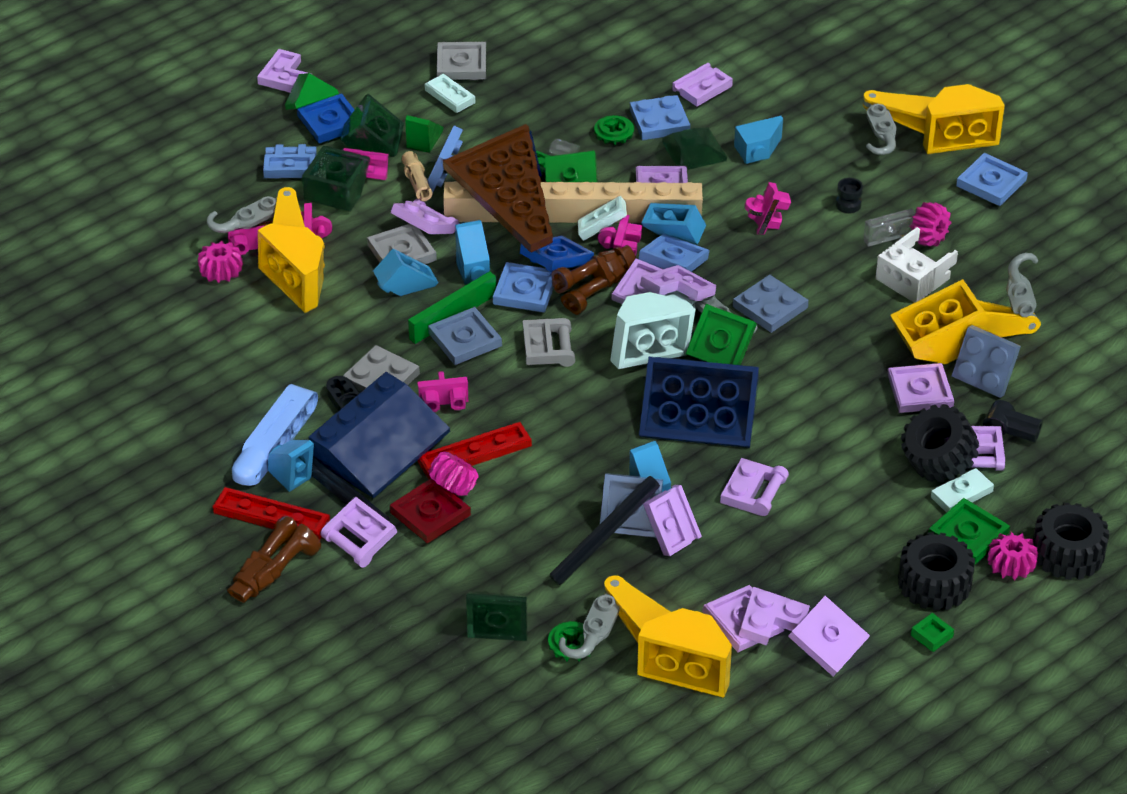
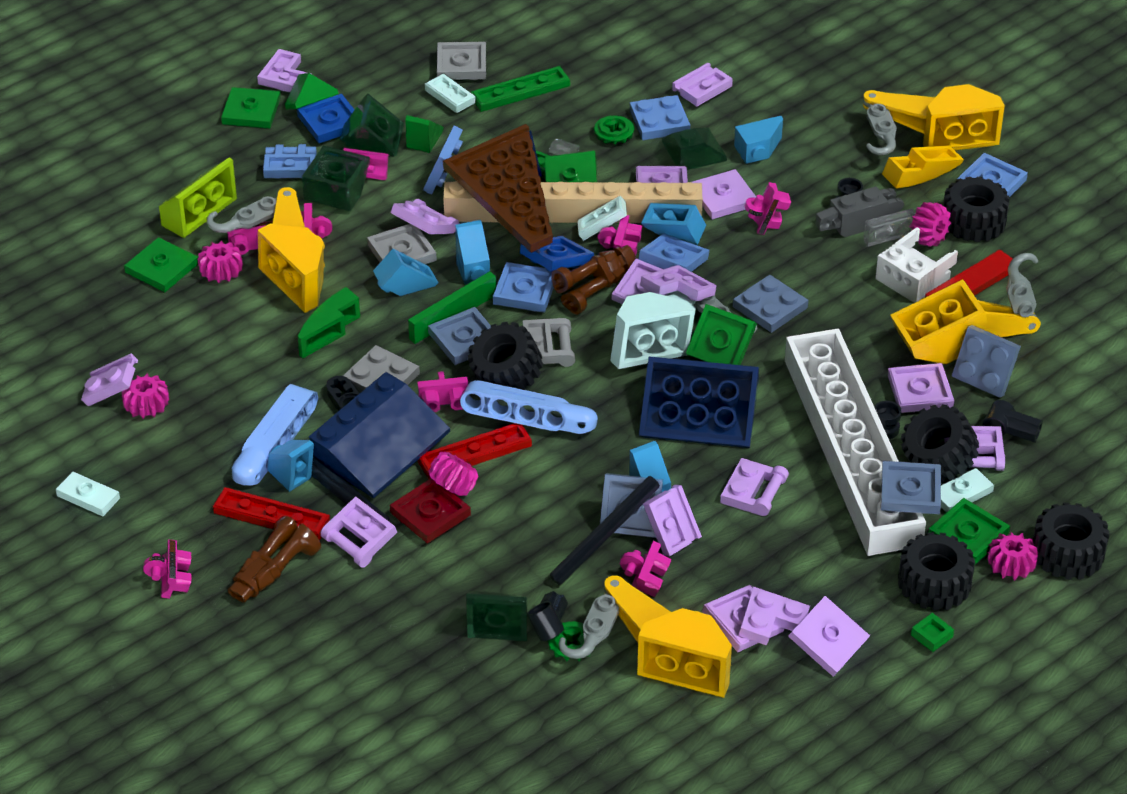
tan pin [402,151,432,201] -> none
none -> light aqua plate [56,472,120,516]
none -> lavender plate [81,353,138,406]
none -> dark pink gear [121,373,169,419]
none -> green plate [124,237,198,292]
none -> dark pink hips [143,539,191,599]
none -> lime slope [159,158,237,238]
none -> green plate [221,87,281,129]
none -> green slope [298,287,360,359]
none -> light blue piece [460,380,598,434]
none -> black tyre [468,322,543,390]
none -> green tile [471,66,570,112]
none -> black piece [527,591,568,641]
none -> dark pink hips [620,540,672,597]
none -> lavender plate [692,169,756,219]
none -> white brick [785,328,926,556]
none -> dark grey hinge [815,186,905,237]
none -> black wheel [874,400,901,439]
none -> sand blue plate [881,461,941,514]
none -> yellow slope [882,145,964,188]
none -> red tile [925,249,1013,298]
none -> black tyre [943,177,1010,242]

